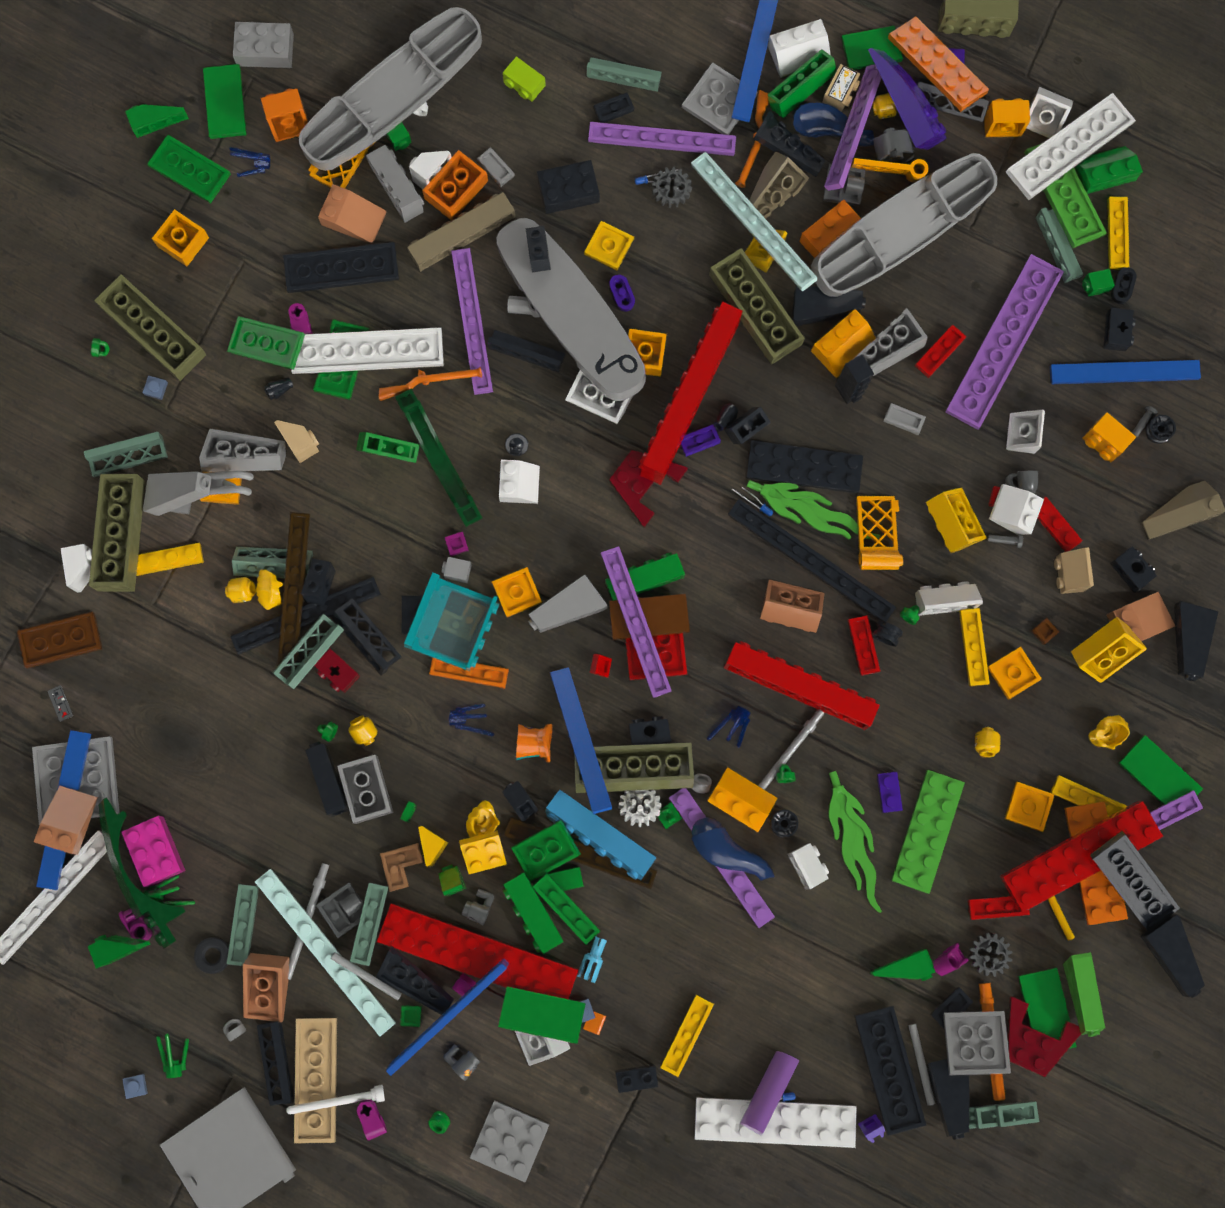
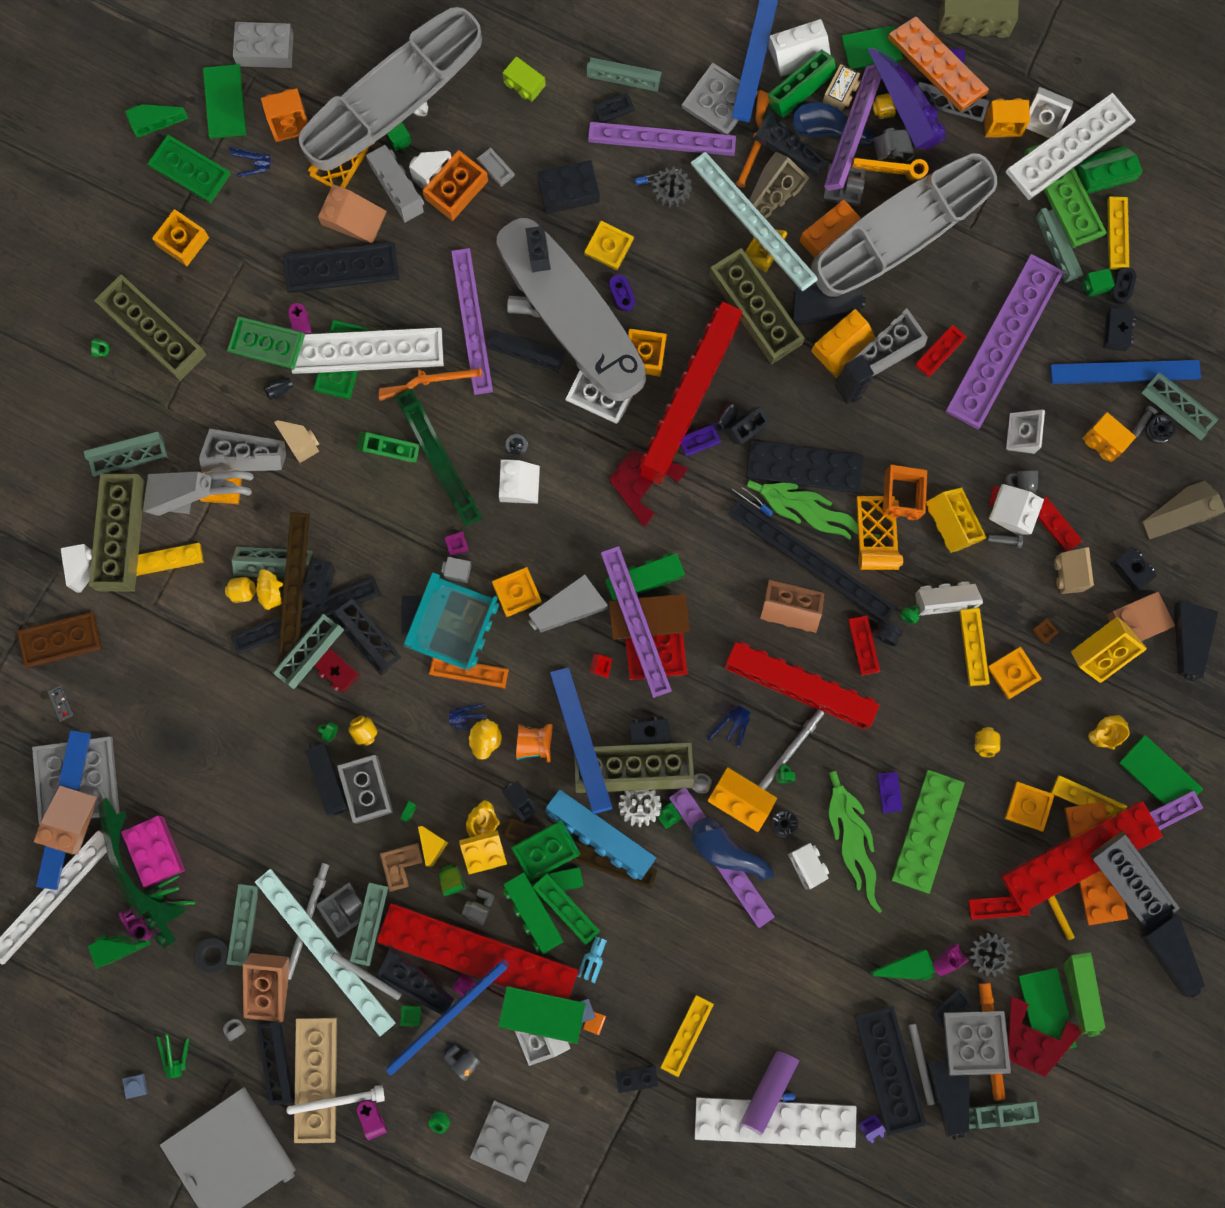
sand blue plate [143,376,168,400] -> none
dark tan brick [407,192,515,272] -> none
light grey tile [884,403,926,435] -> none
none -> yellow hair [469,719,502,759]
none -> orange window [883,465,927,520]
none -> sand green fence [1142,372,1219,440]

